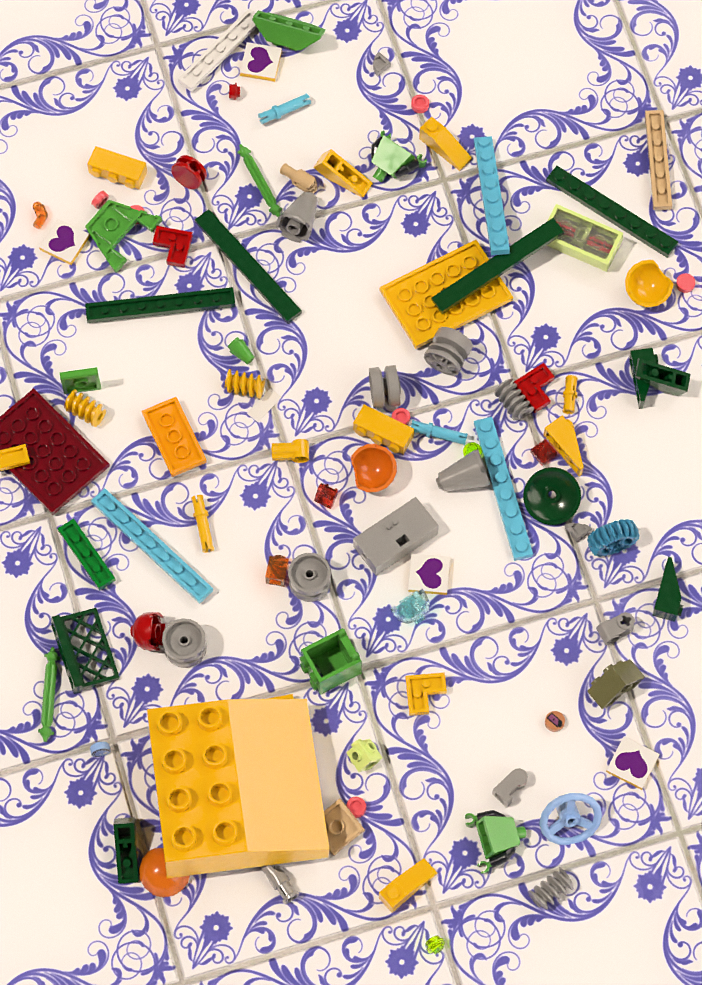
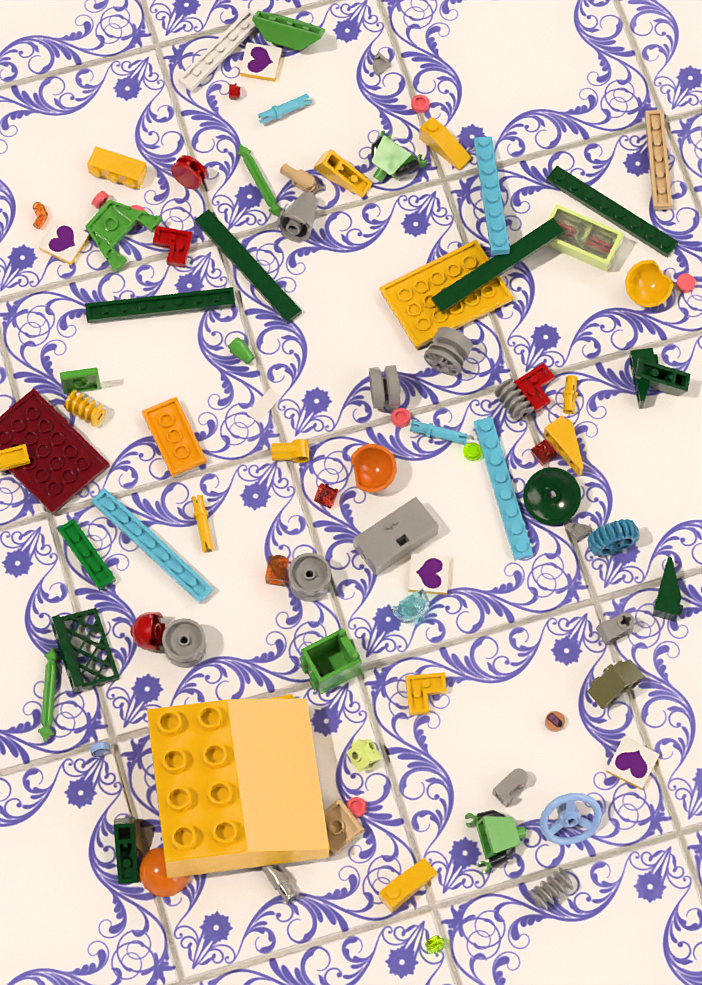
yellow piece [224,369,266,399] -> none
yellow brick [353,404,414,455] -> none
light grey cone [436,449,491,492] -> none

